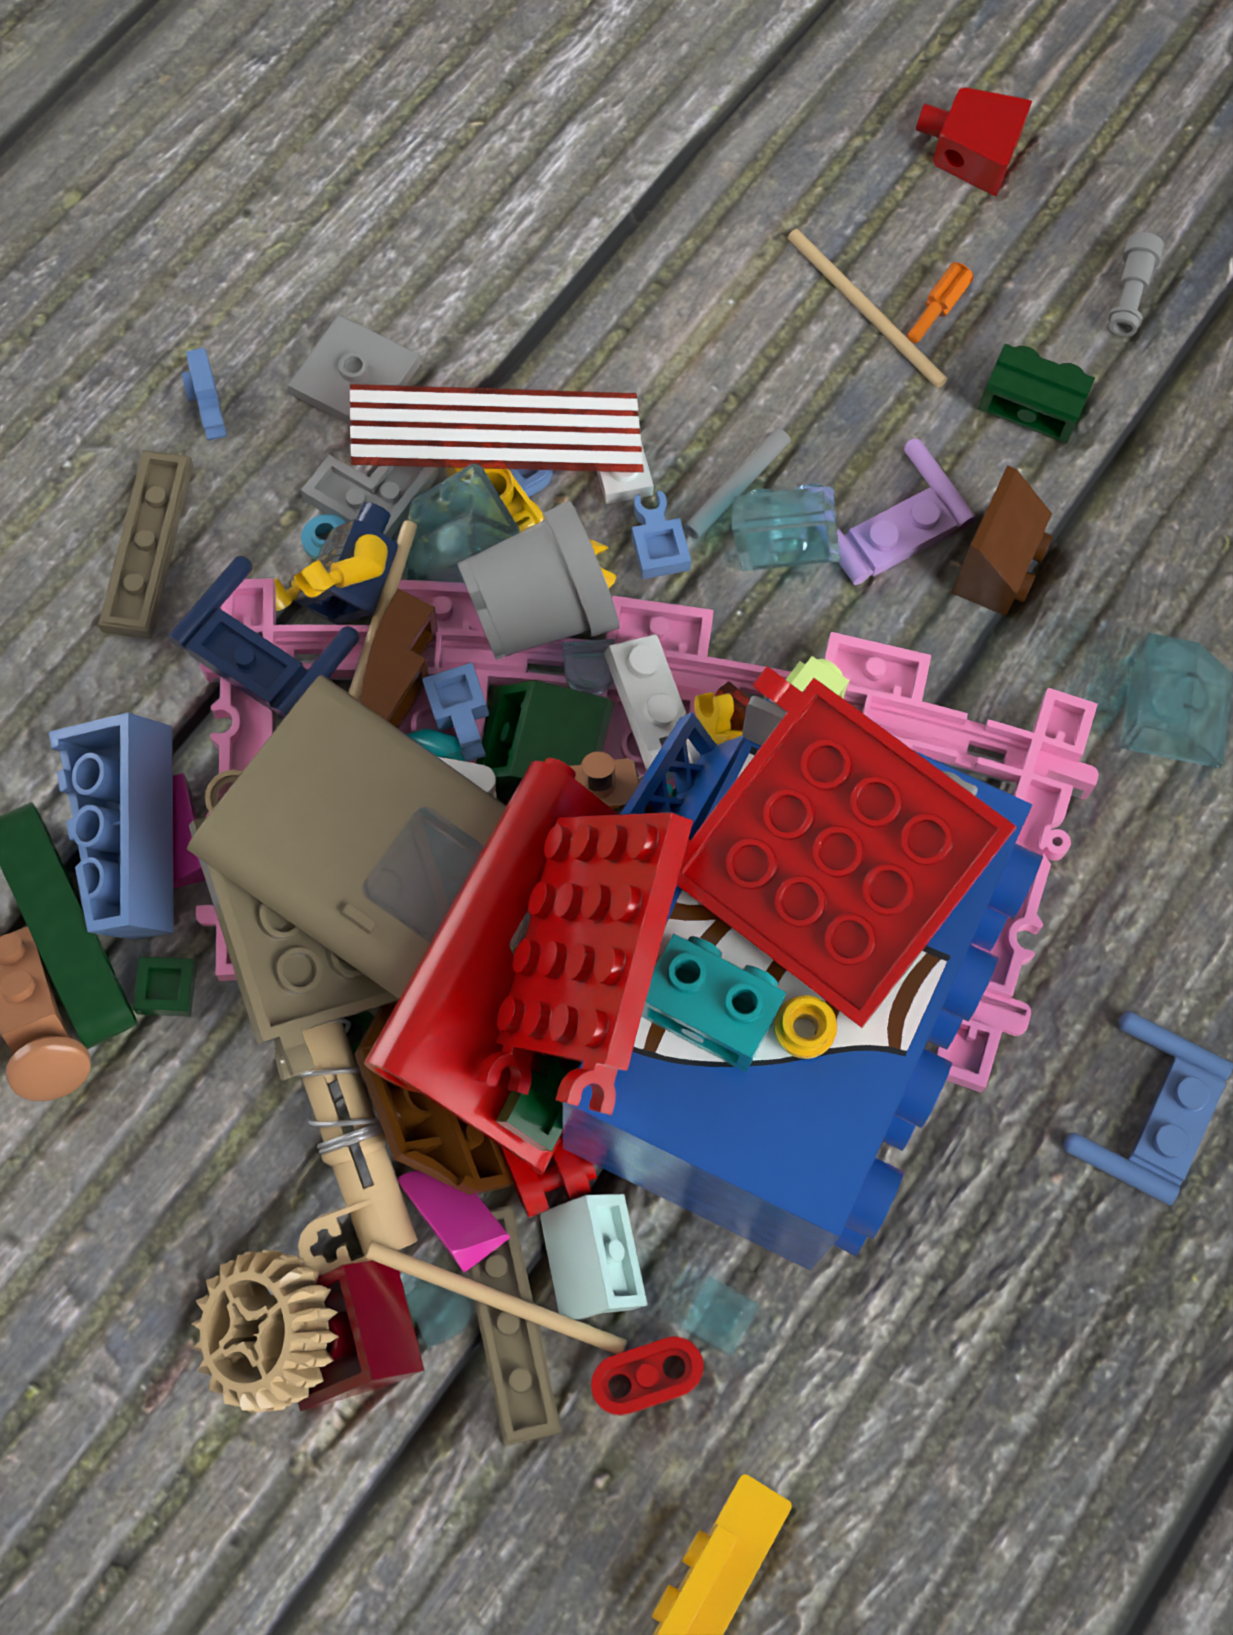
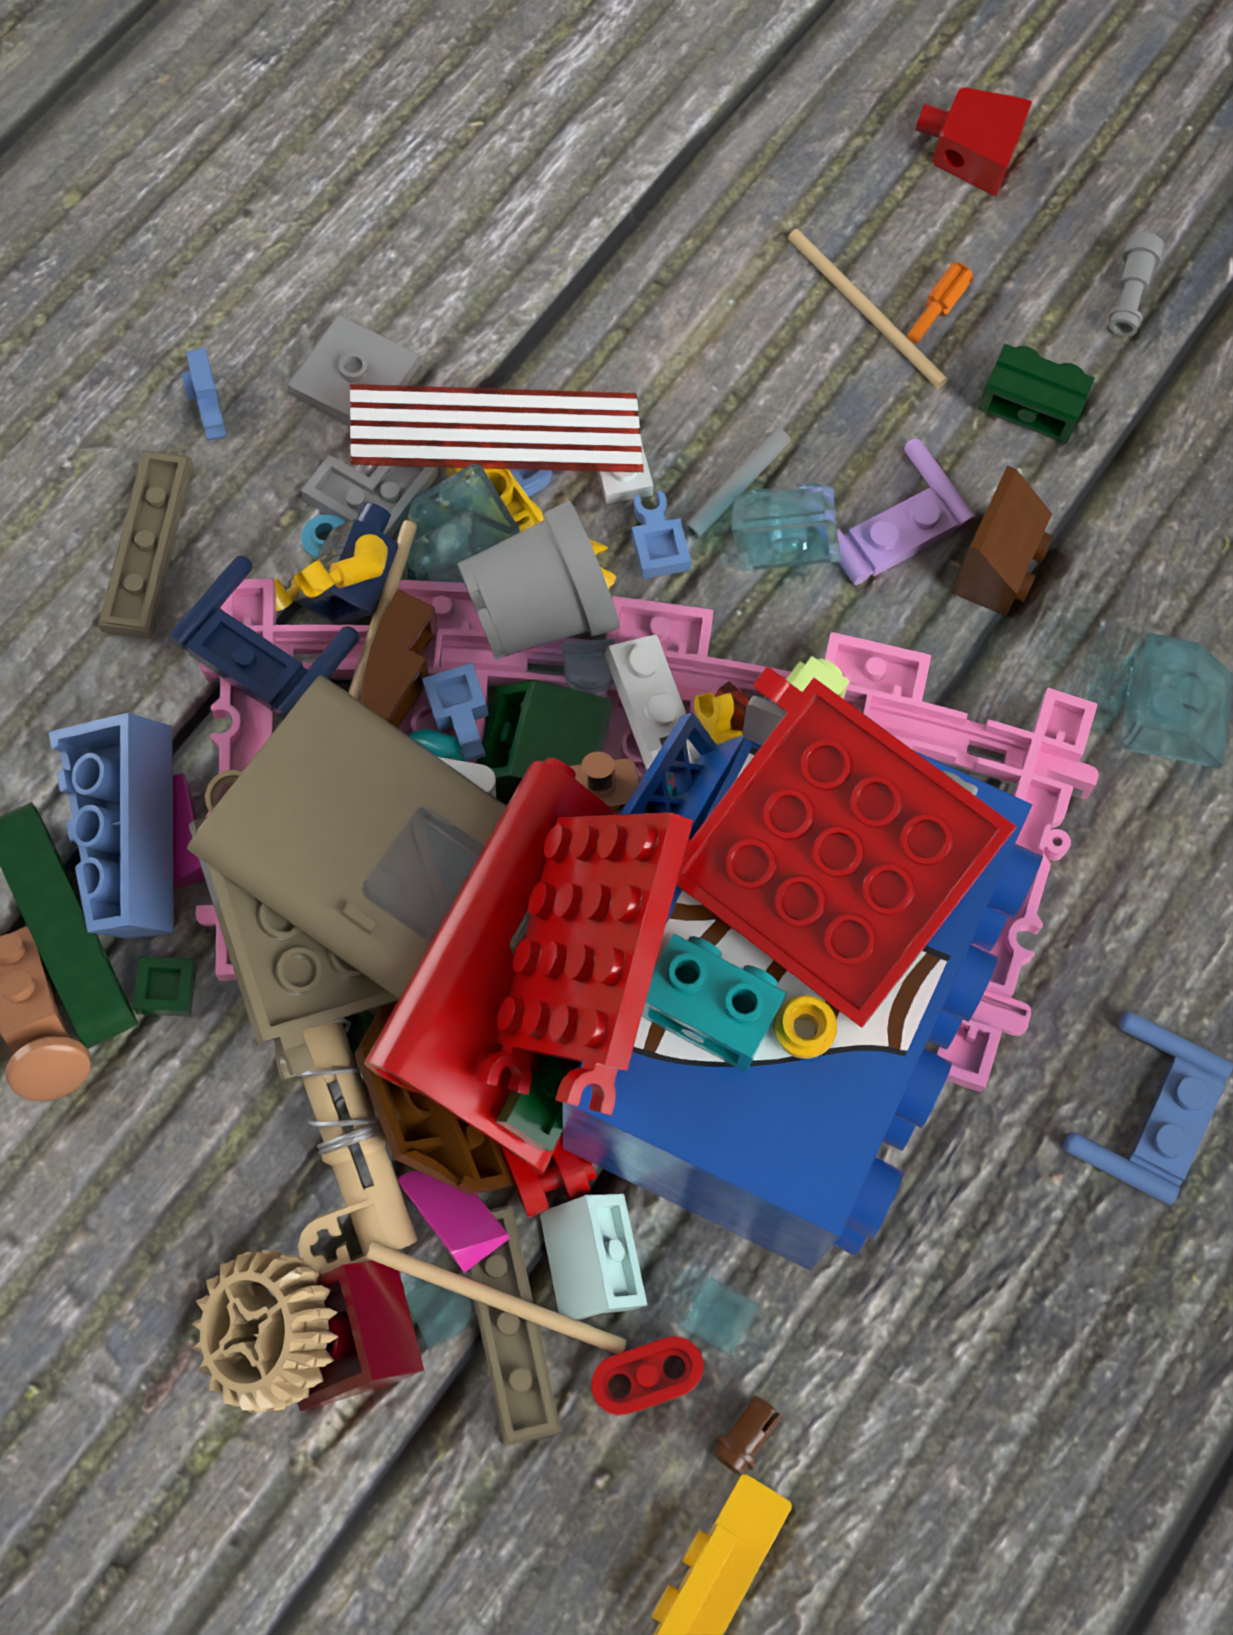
none -> reddish brown pin [713,1395,783,1476]

